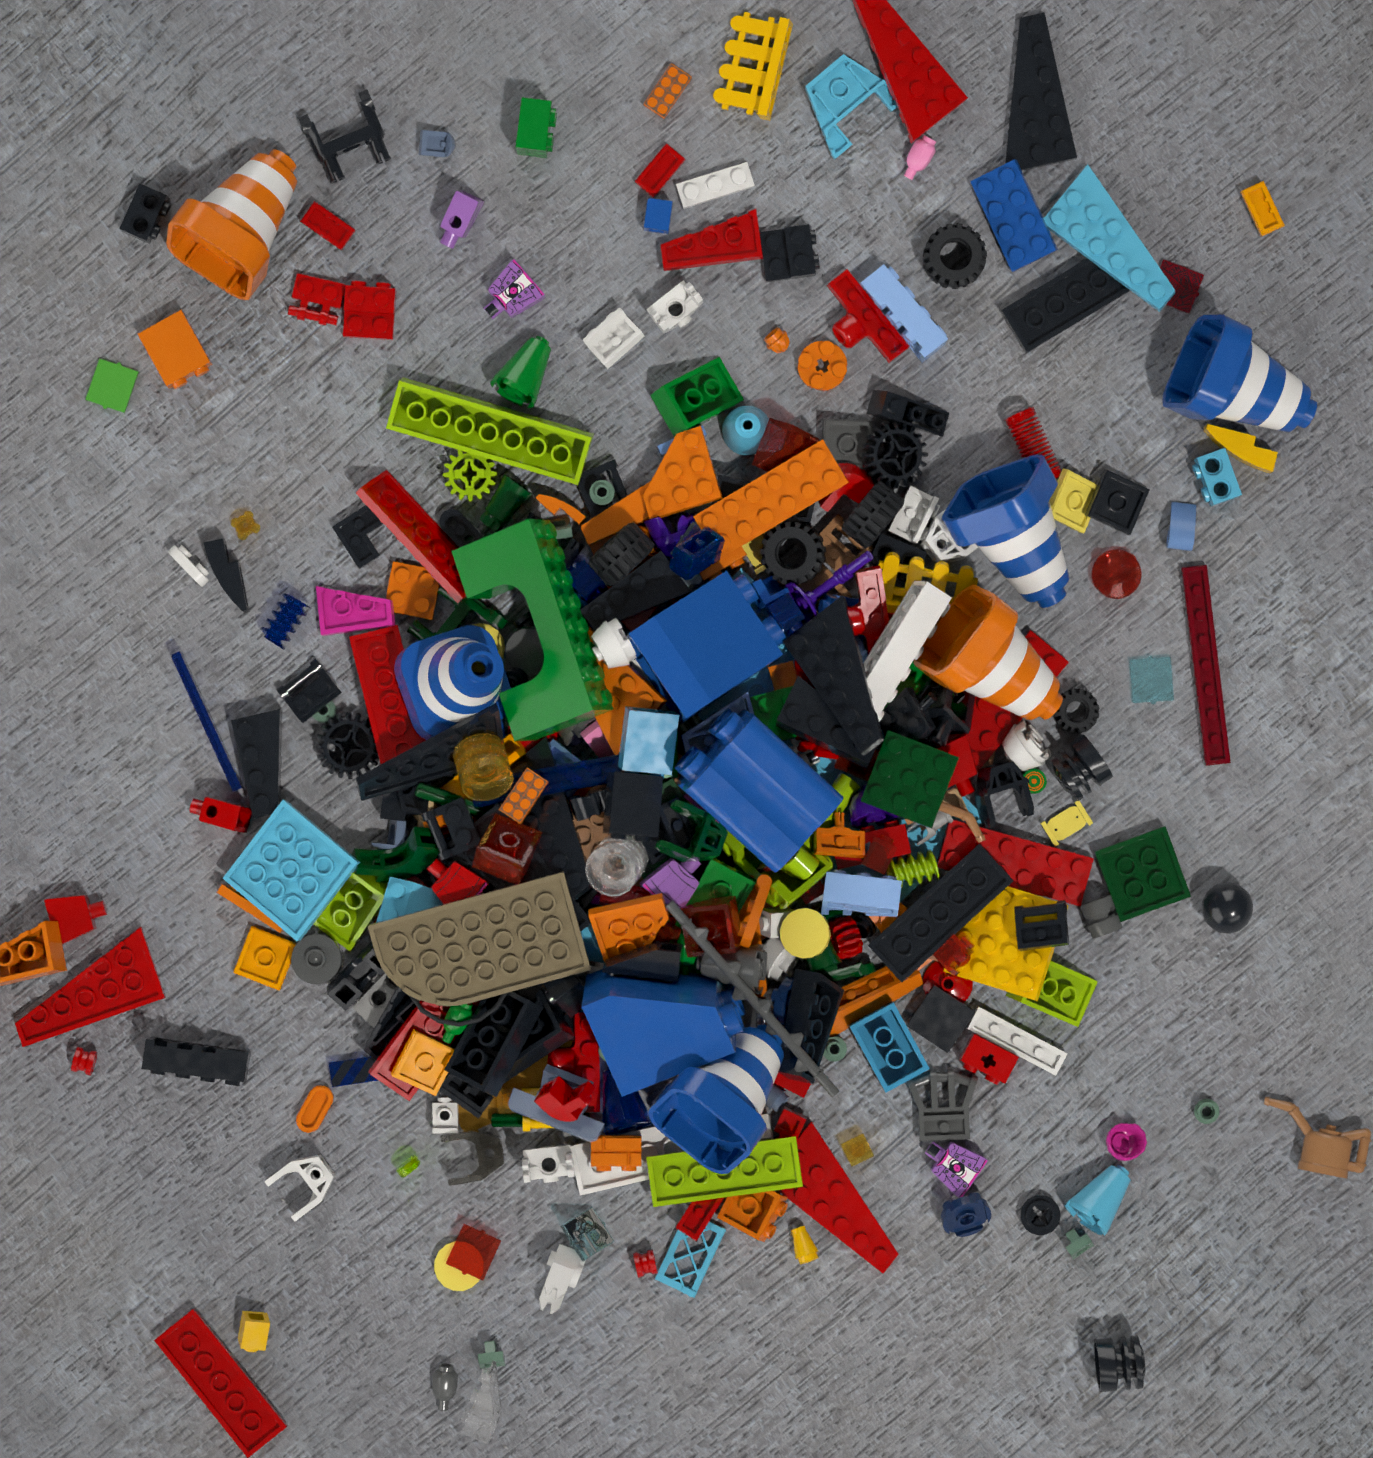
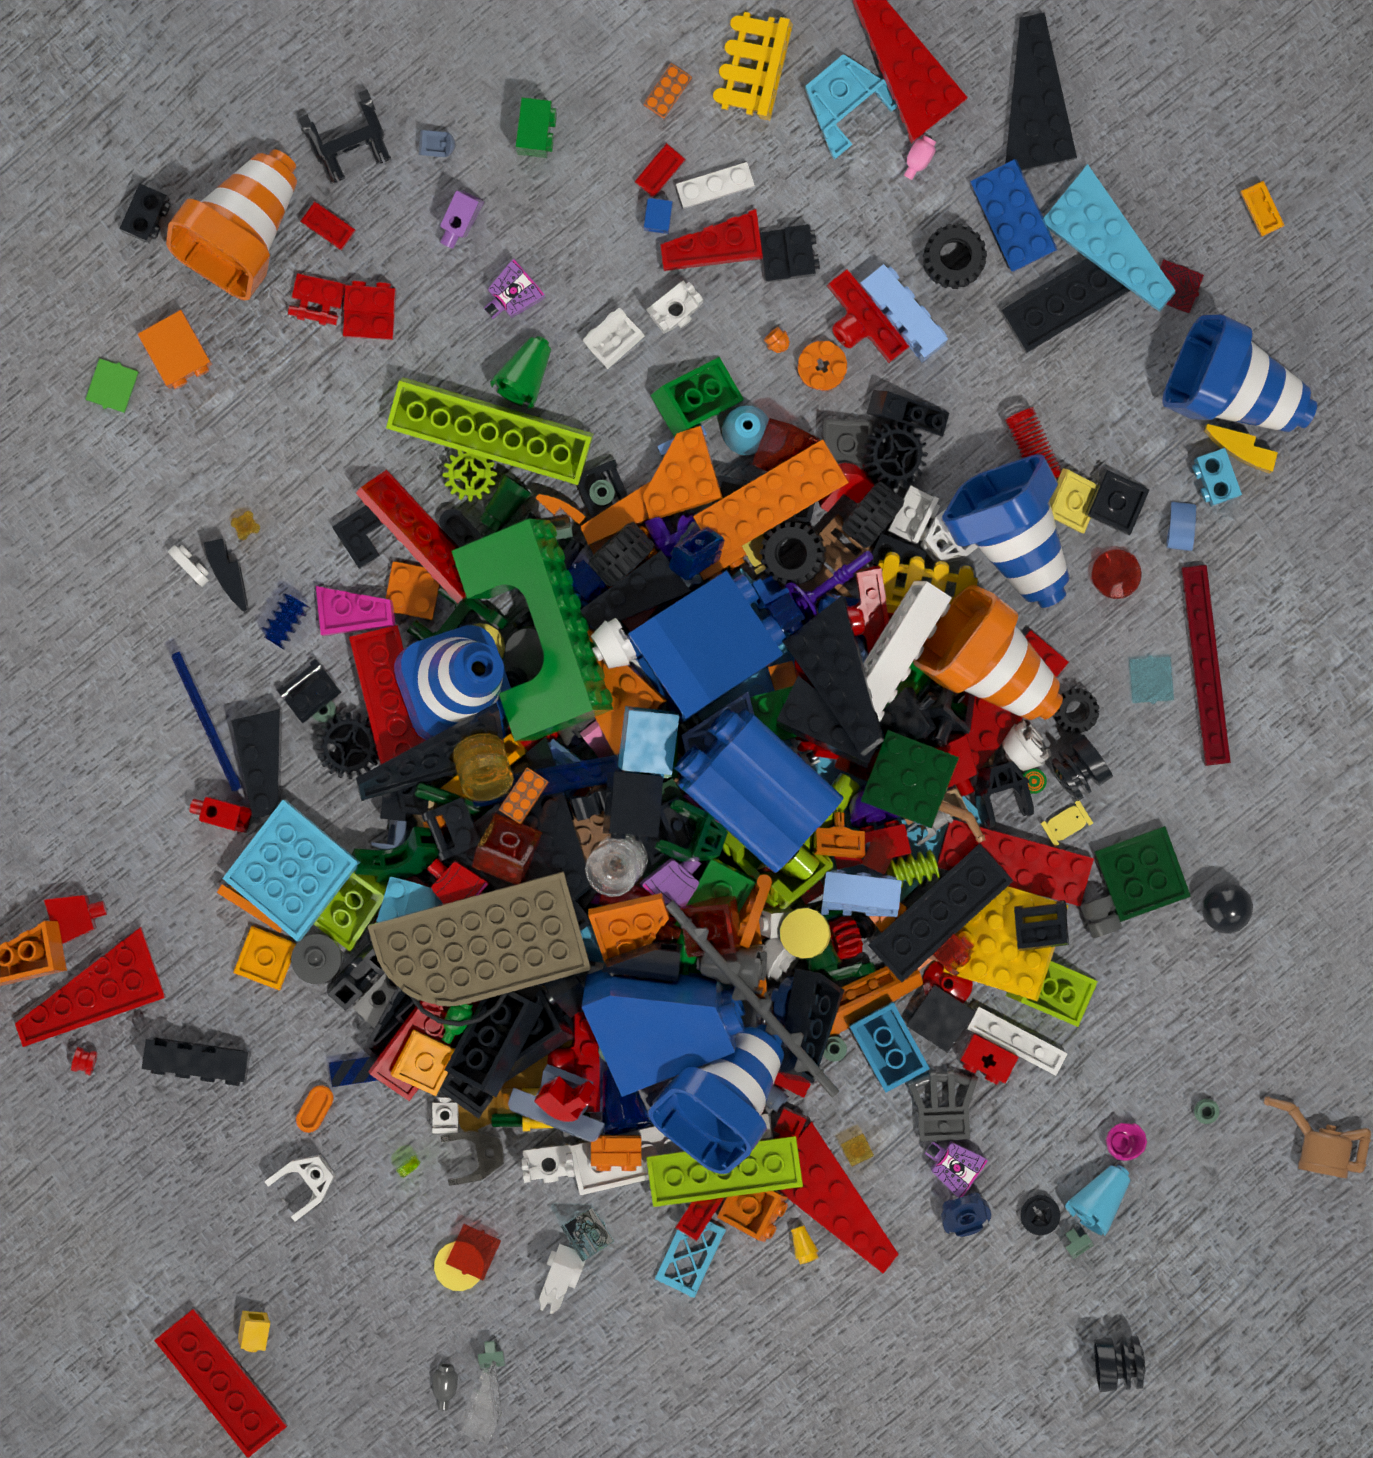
red wheel [633,1249,658,1278] -> none

